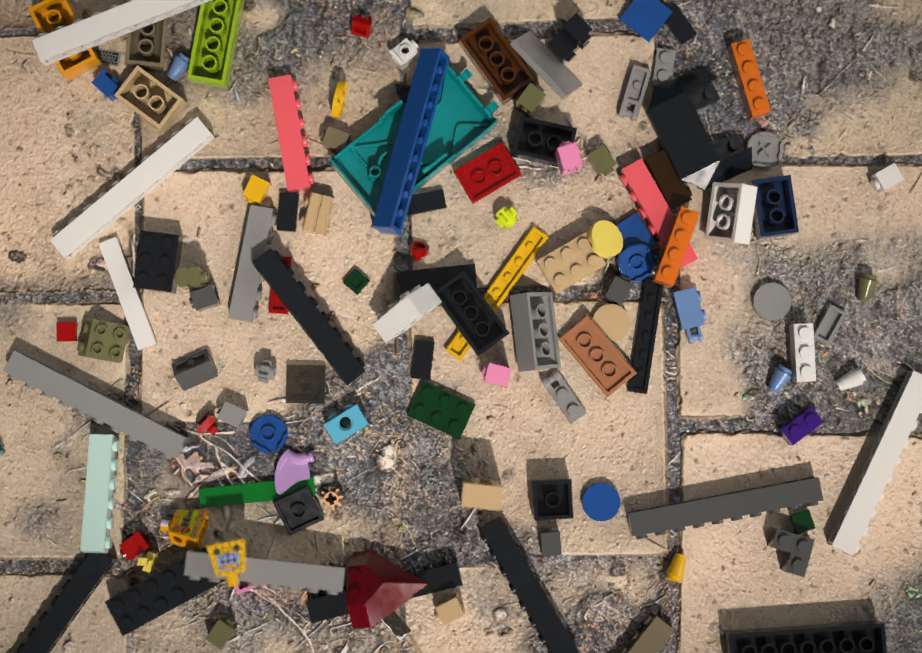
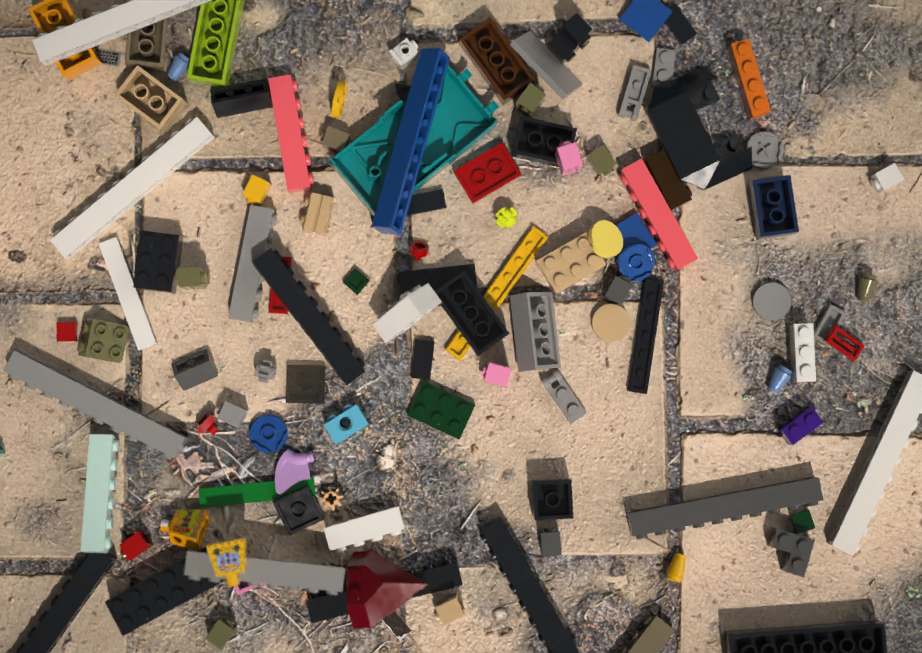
blue brick [91,69,121,102] -> none
light yellow plate [137,550,159,573] -> none
dark grey brick [189,285,221,312] -> none
black tile [277,192,300,232] -> none
red tile [351,14,373,39] -> none
tan brick [461,477,503,511] -> none
nougat tile [558,314,637,397] -> none
blue tile [582,483,620,521] -> none
orange brick [652,206,700,288] -> none
medium blue brick [671,287,707,344] -> none
white brick [705,182,757,245] -> none
white cone [835,367,866,391] -> none
none -> black brick [210,78,273,118]
none -> white brick [324,505,405,553]
none -> red tile [823,325,865,362]

